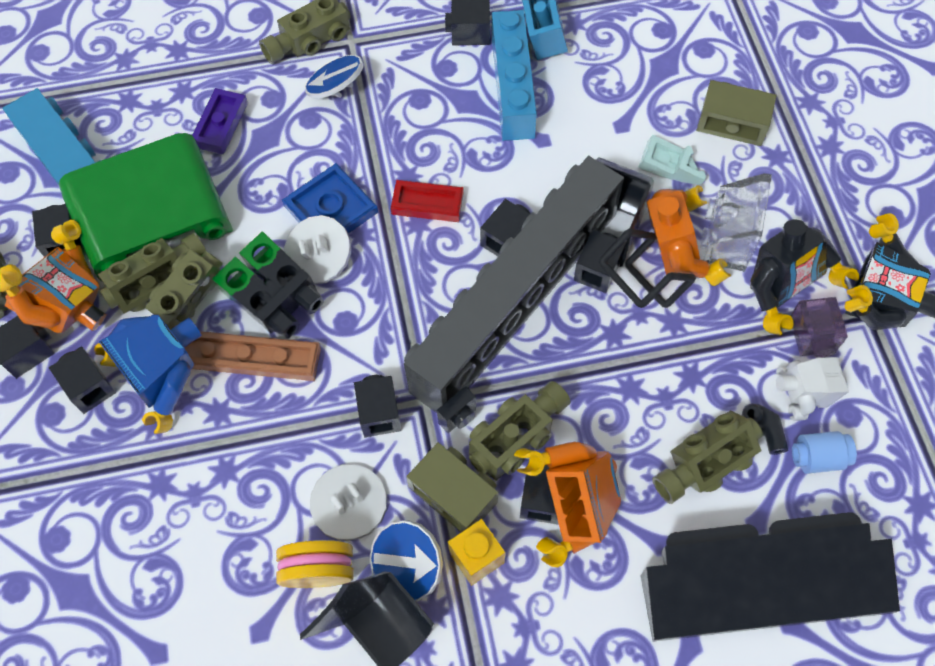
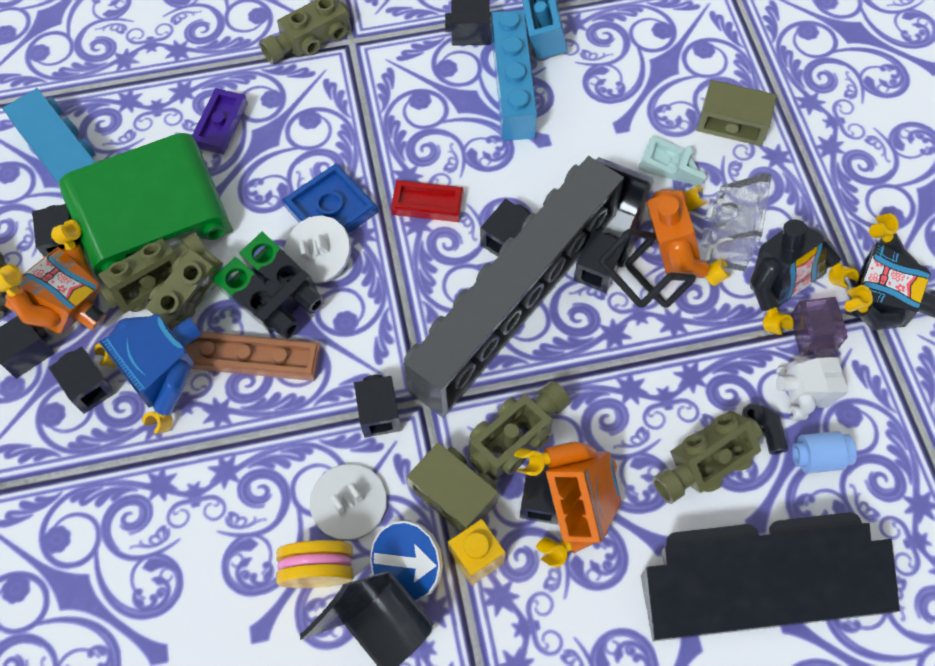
piece [305,55,364,99] -> none
black plate [437,386,476,434] -> none

